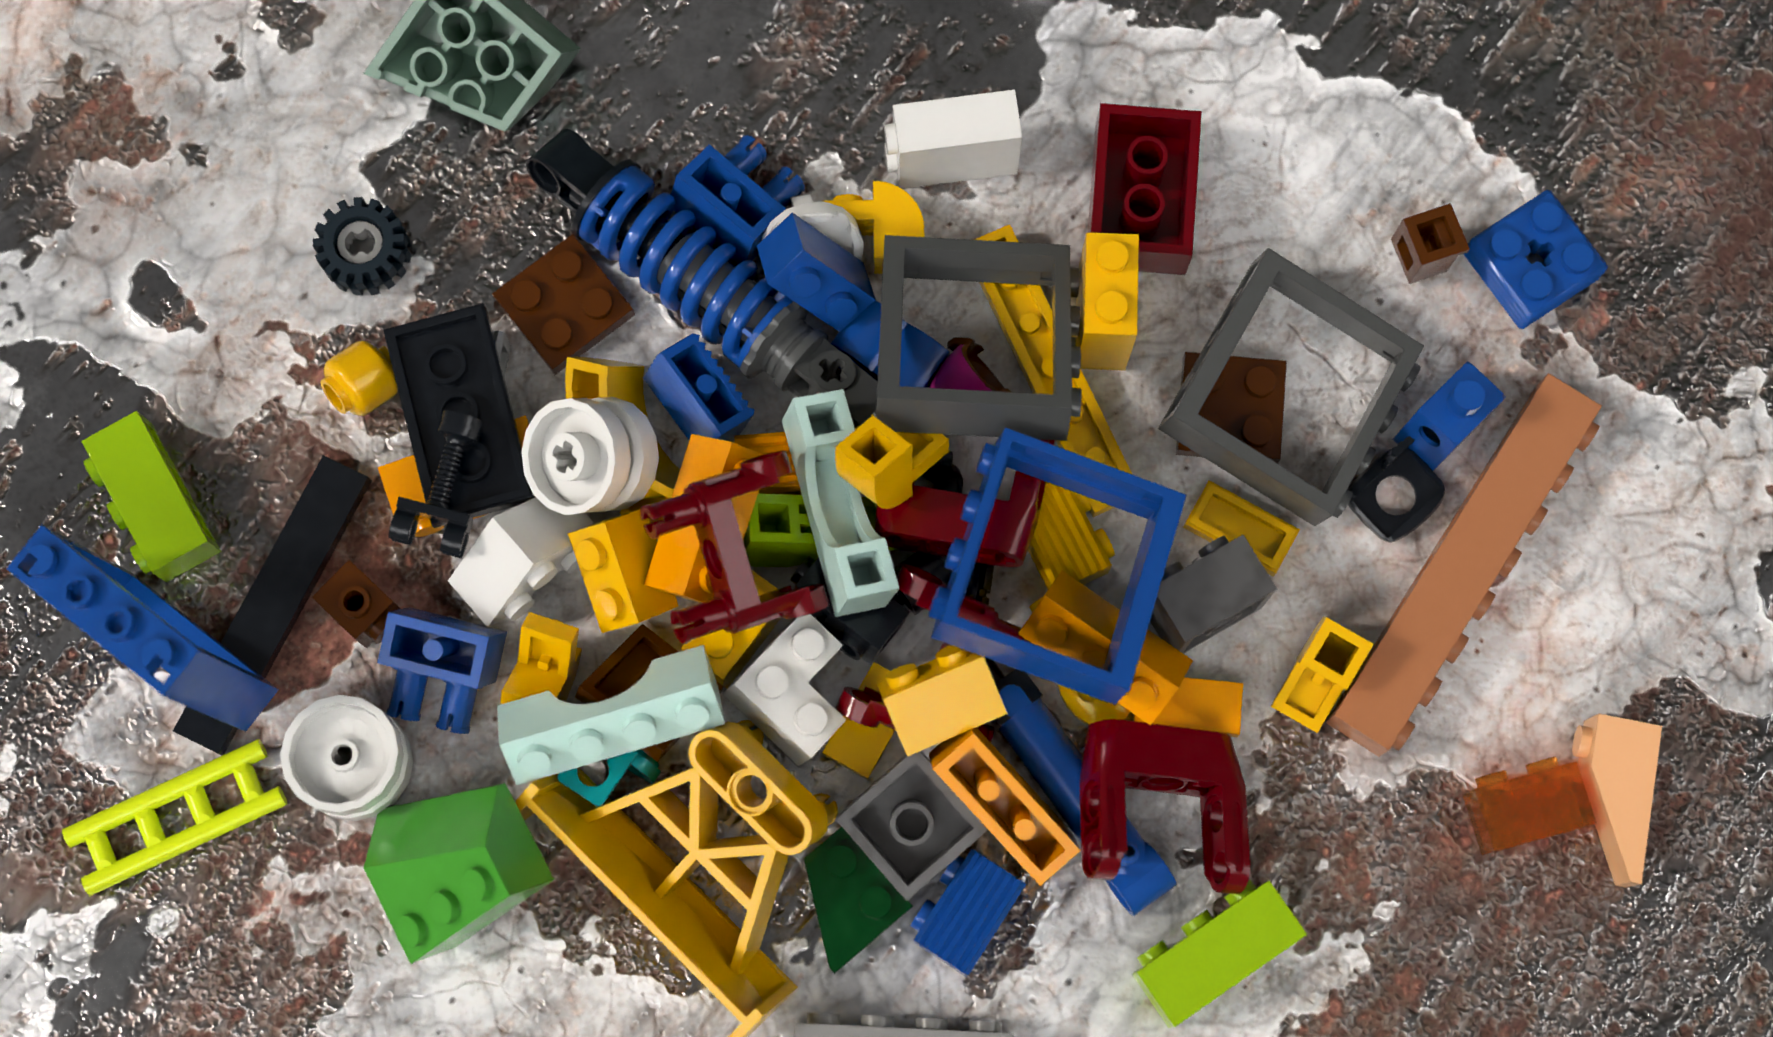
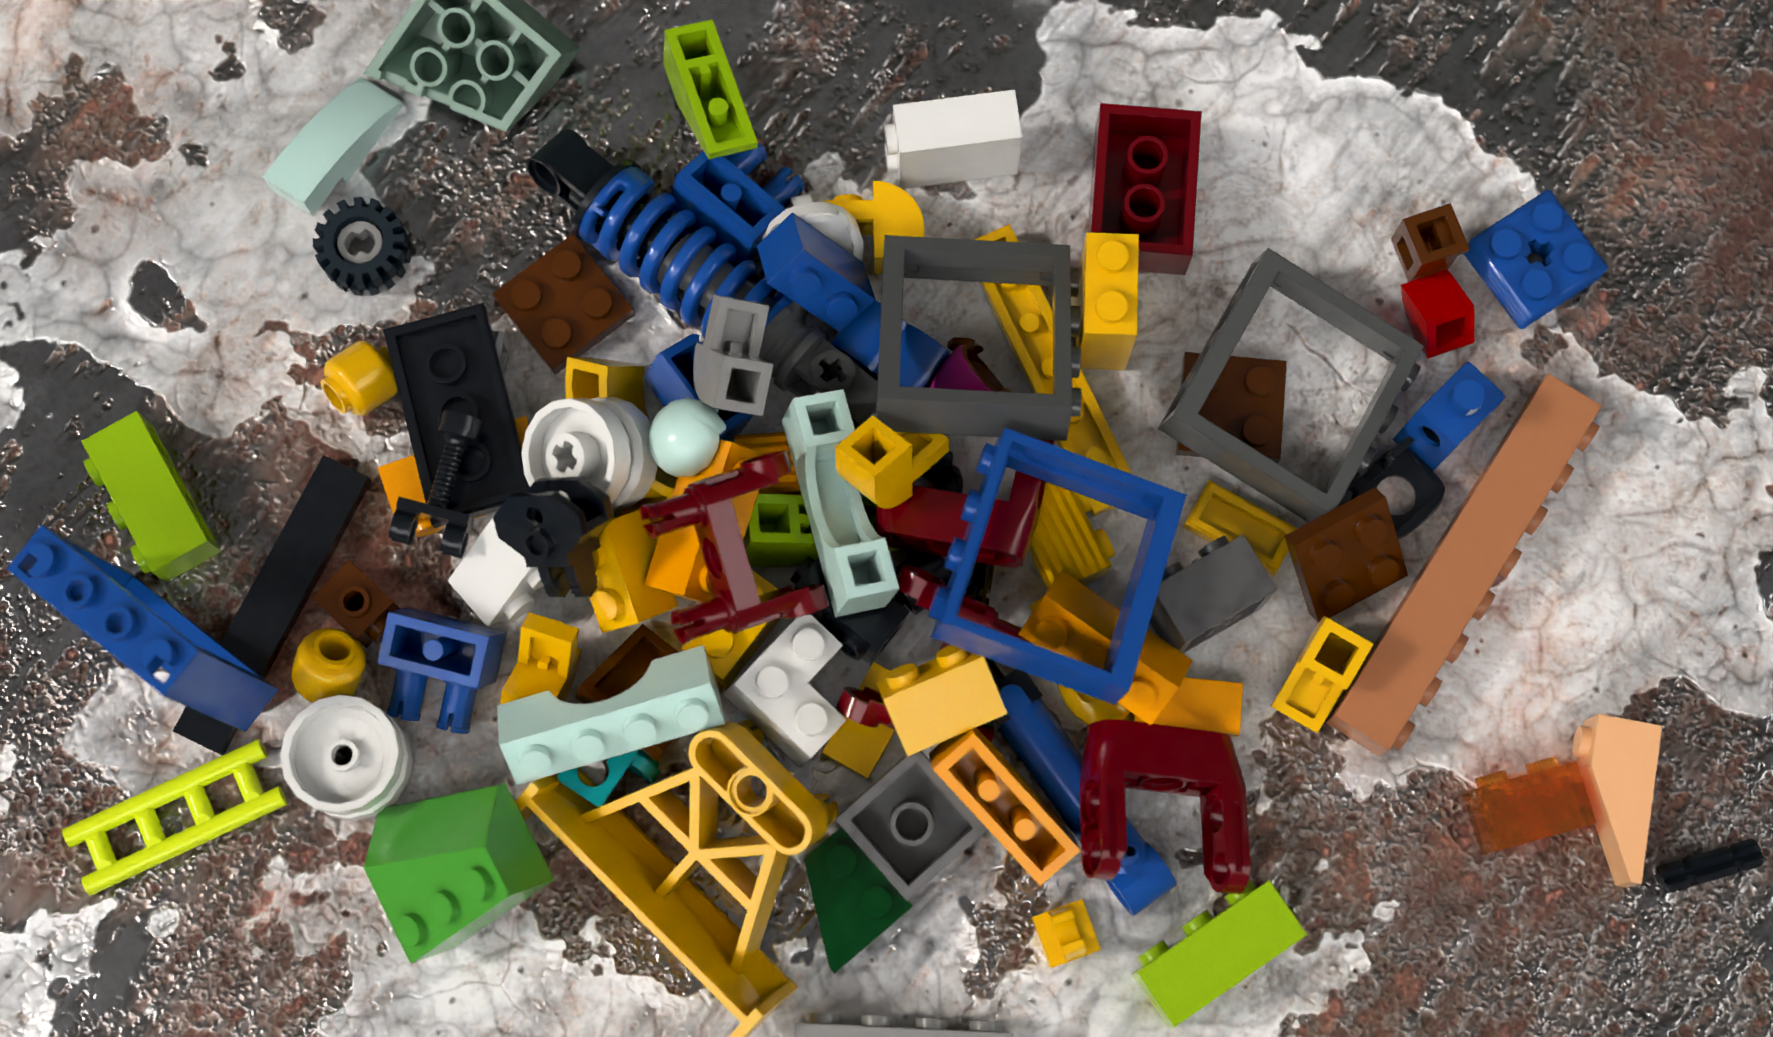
blue brick [910,849,1026,977] -> none
none -> light aqua slope [263,77,403,216]
none -> yellow head [291,628,366,703]
none -> black hinge [493,476,614,597]
none -> light aqua hair [649,398,726,477]
none -> lime slope [663,19,758,159]
none -> light grey brick [693,294,774,416]
none -> yellow tile [1031,899,1101,969]
none -> reddish brown plate [1284,487,1408,623]
none -> red brick [1401,269,1475,359]
none -> black axle [1656,839,1764,893]

